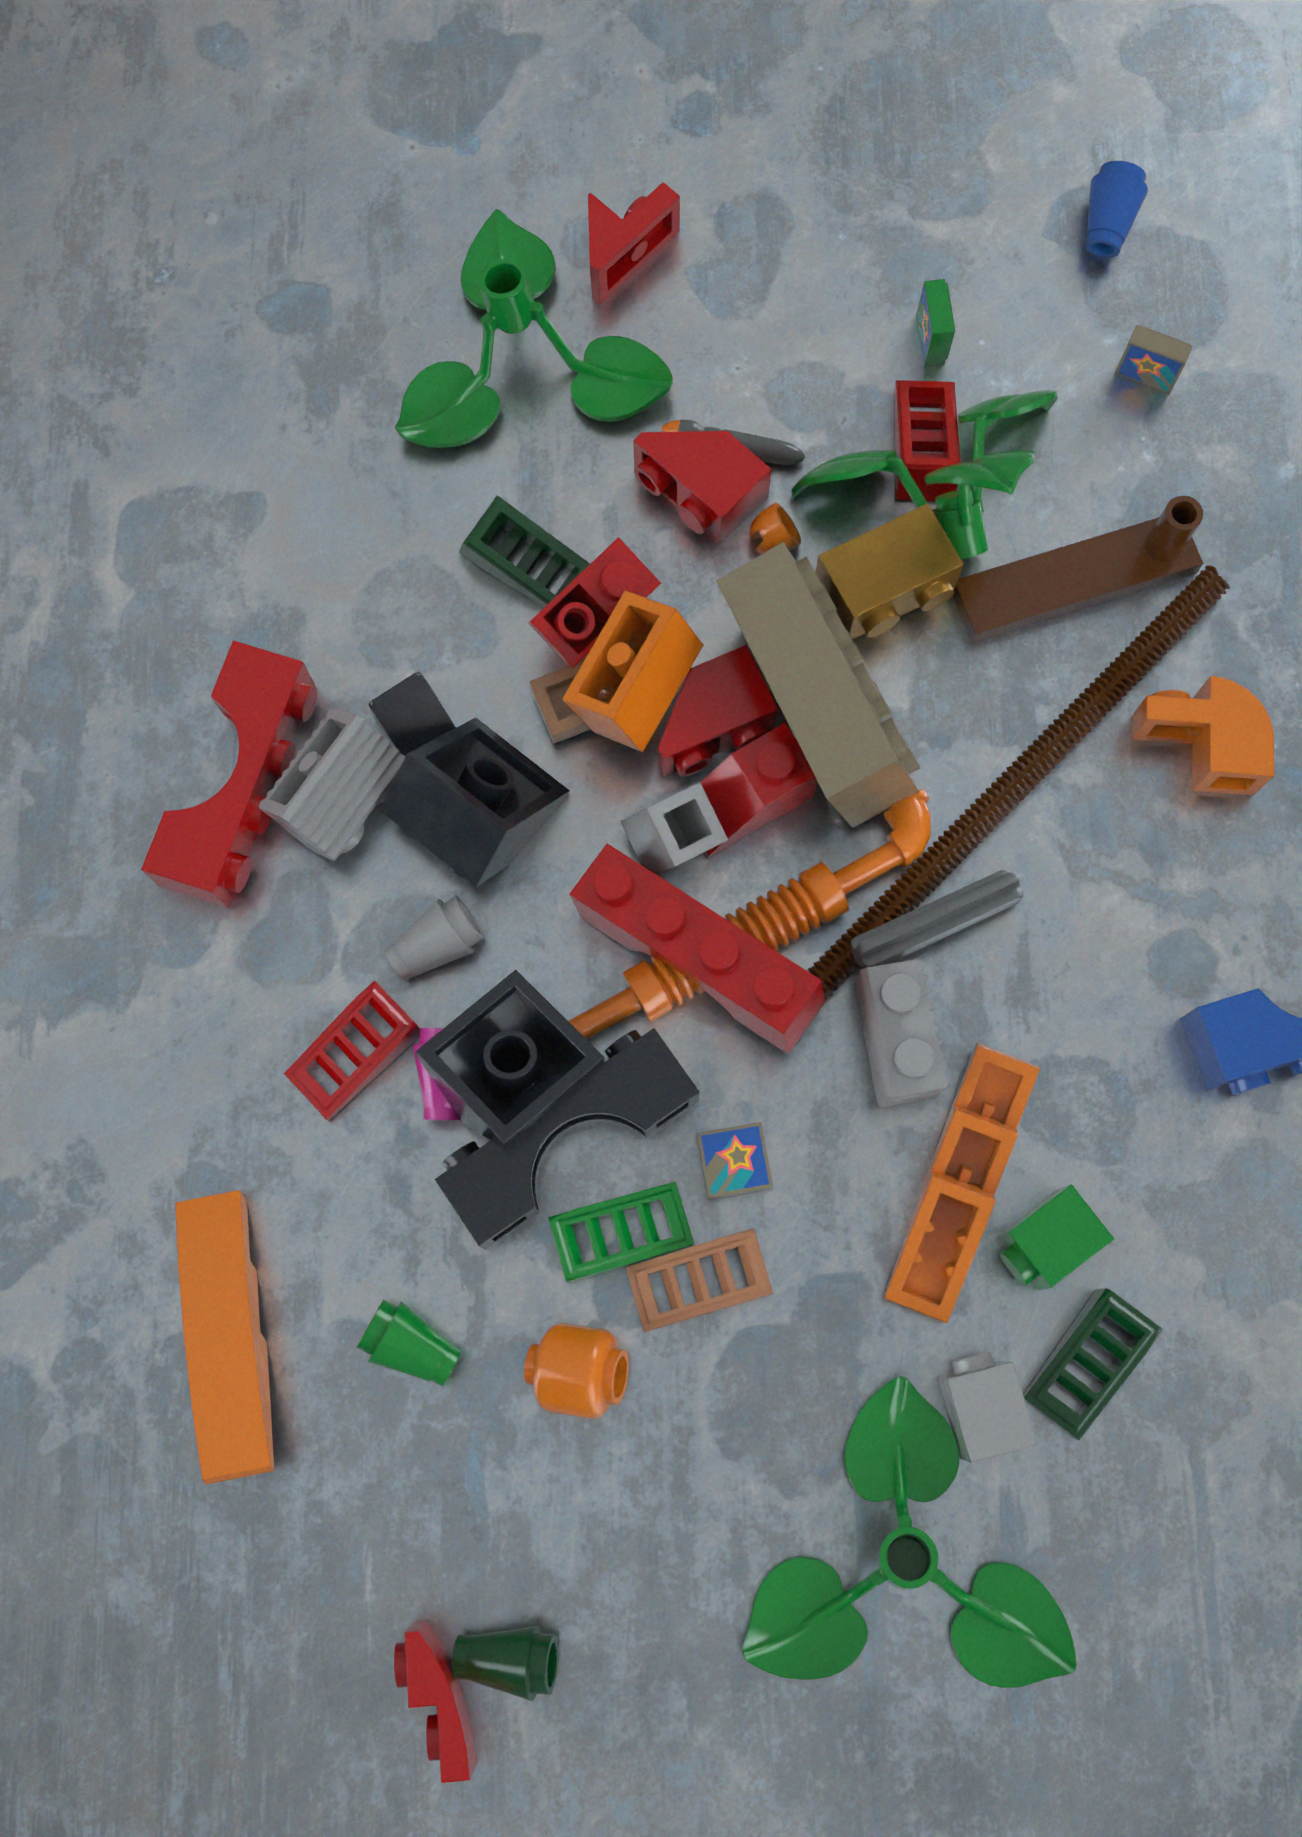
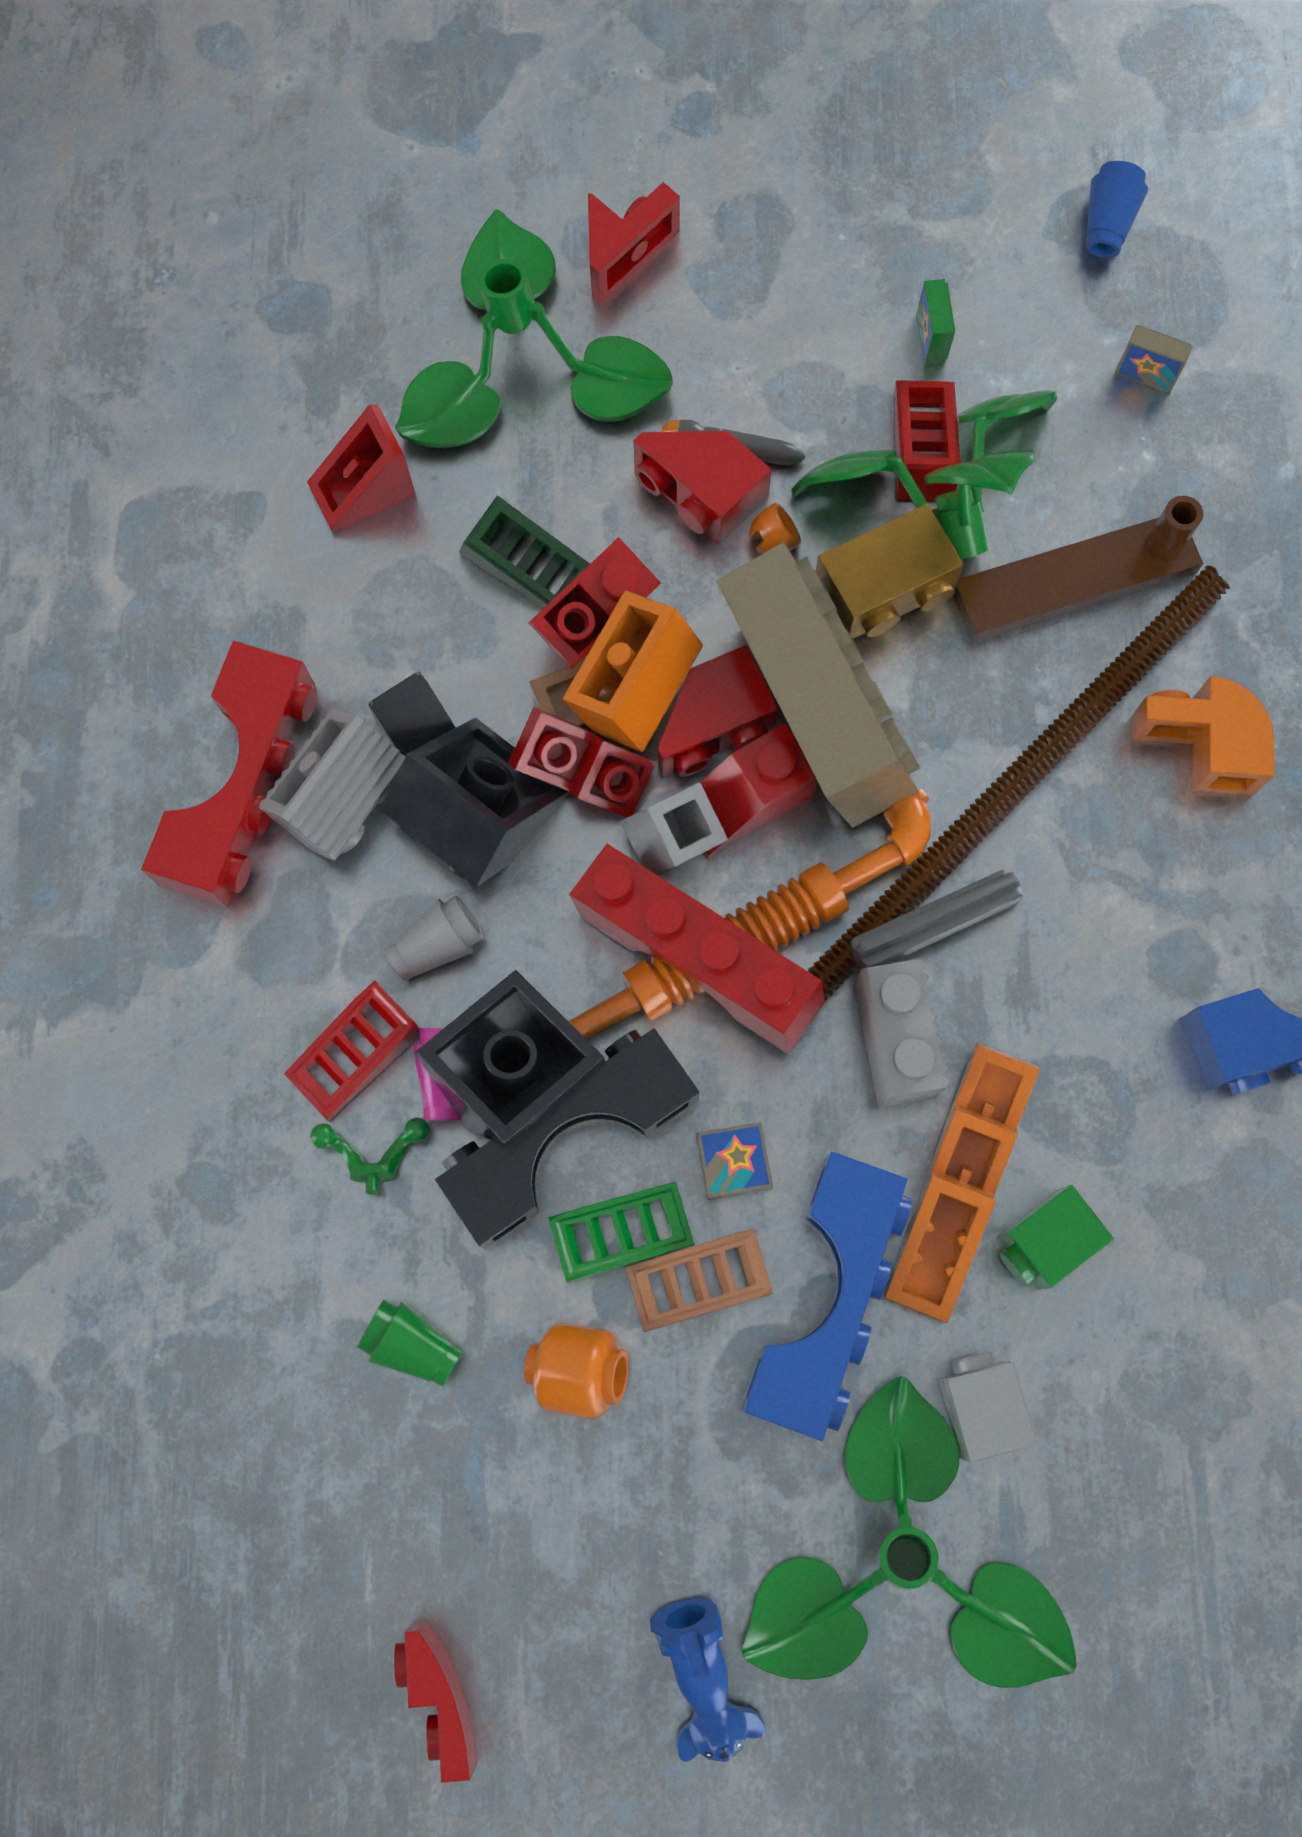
orange slope [175,1190,274,1485] -> none
dark green cone [452,1626,559,1701] -> none
dark green slope [1023,1288,1163,1440] -> none
none -> red slope [307,404,416,531]
none -> green piece [310,1117,430,1195]
none -> red slope [508,707,656,818]
none -> blue animal [650,1598,766,1762]
none -> blue arch [741,1151,913,1442]

